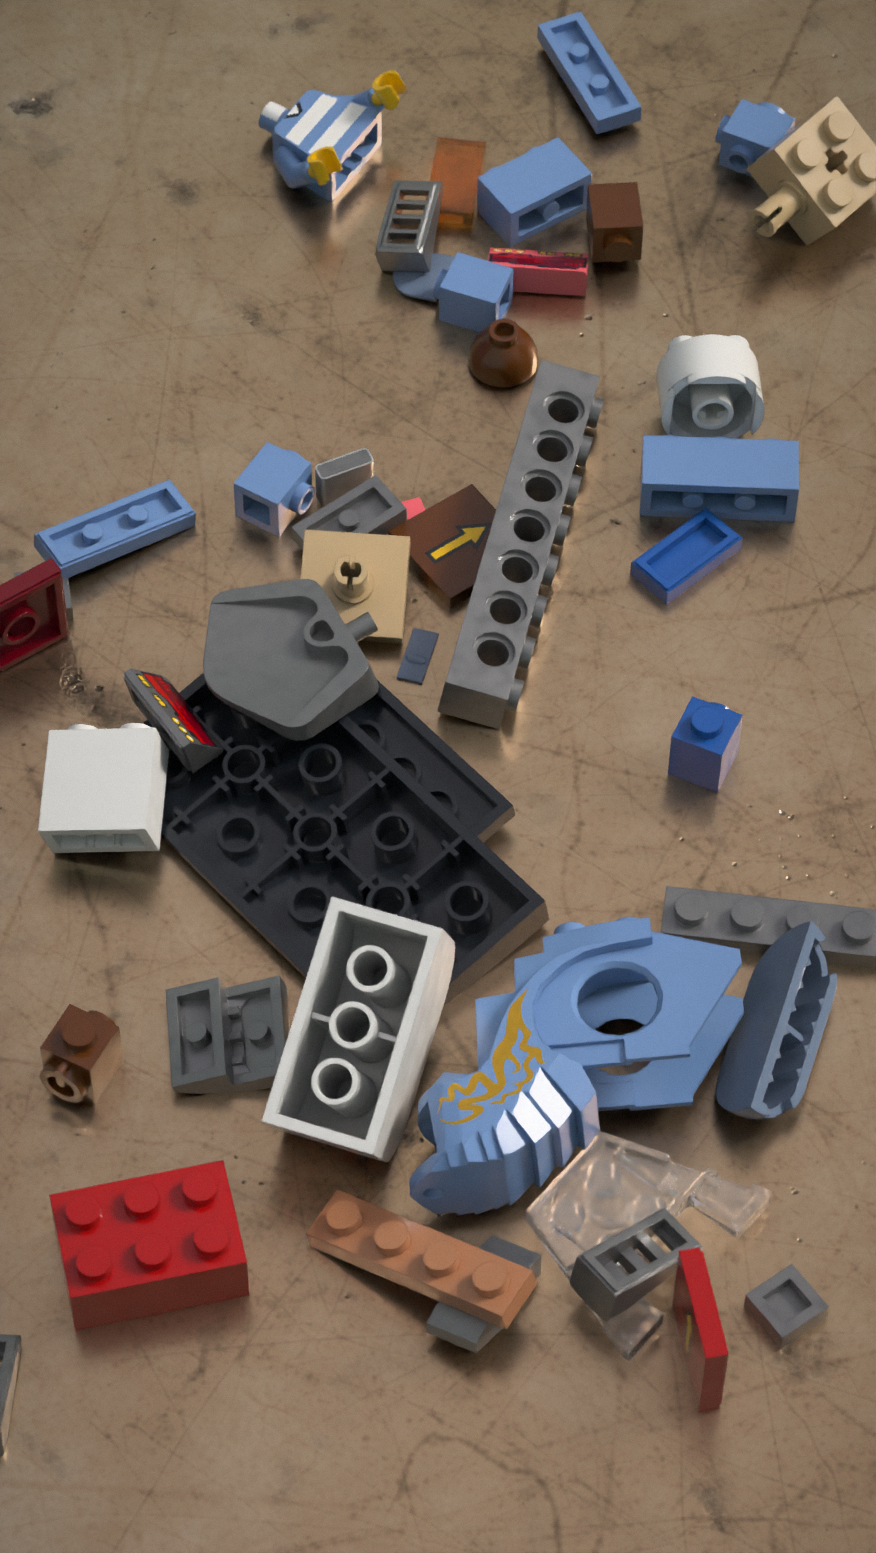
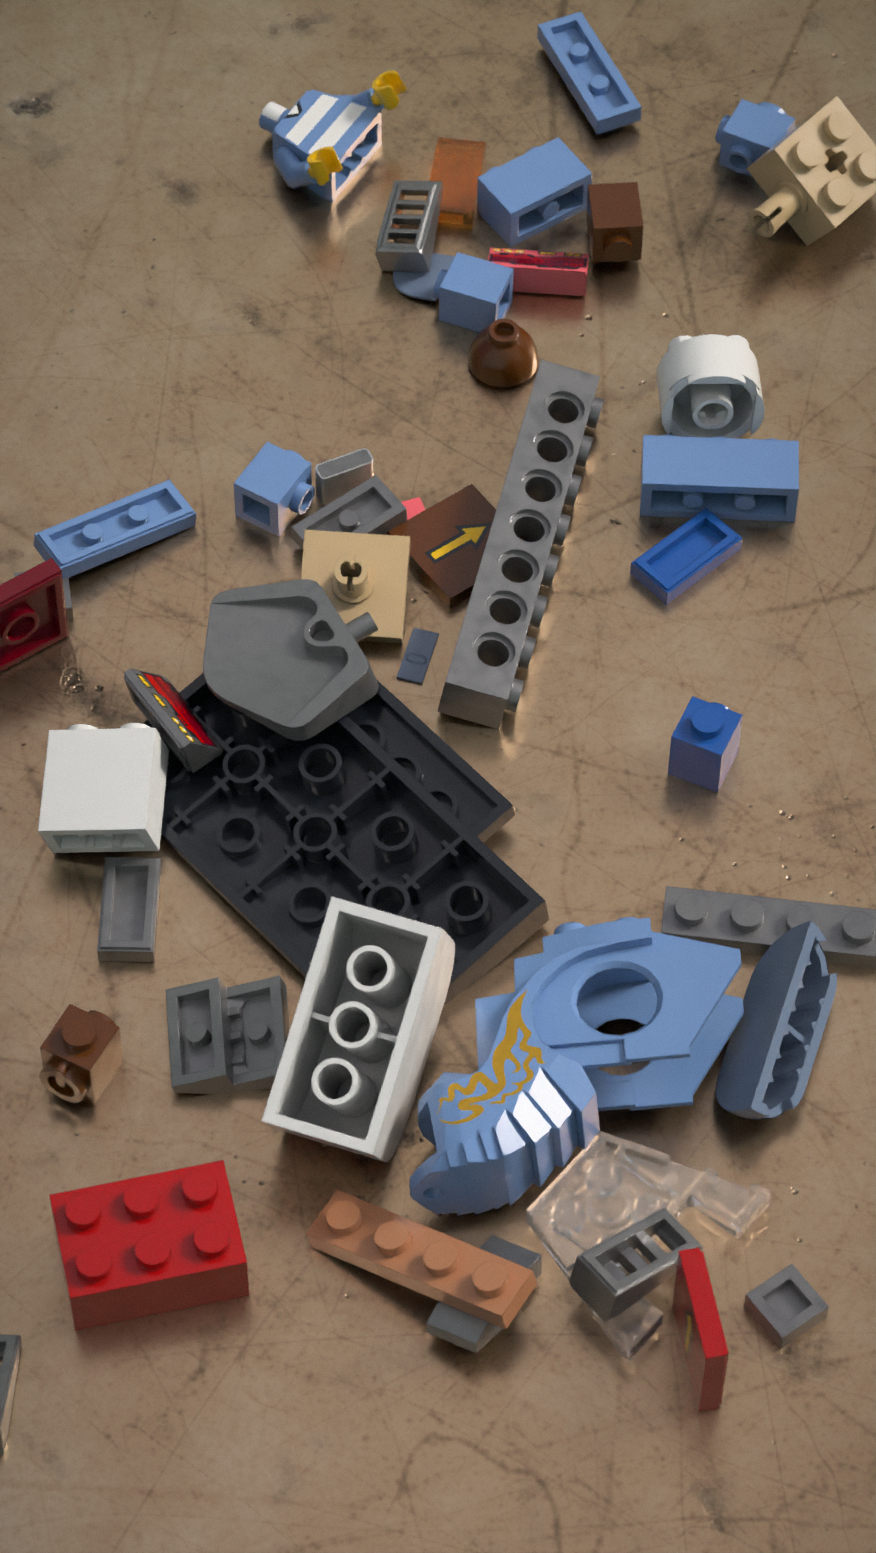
none -> flat silver tile [97,857,162,962]

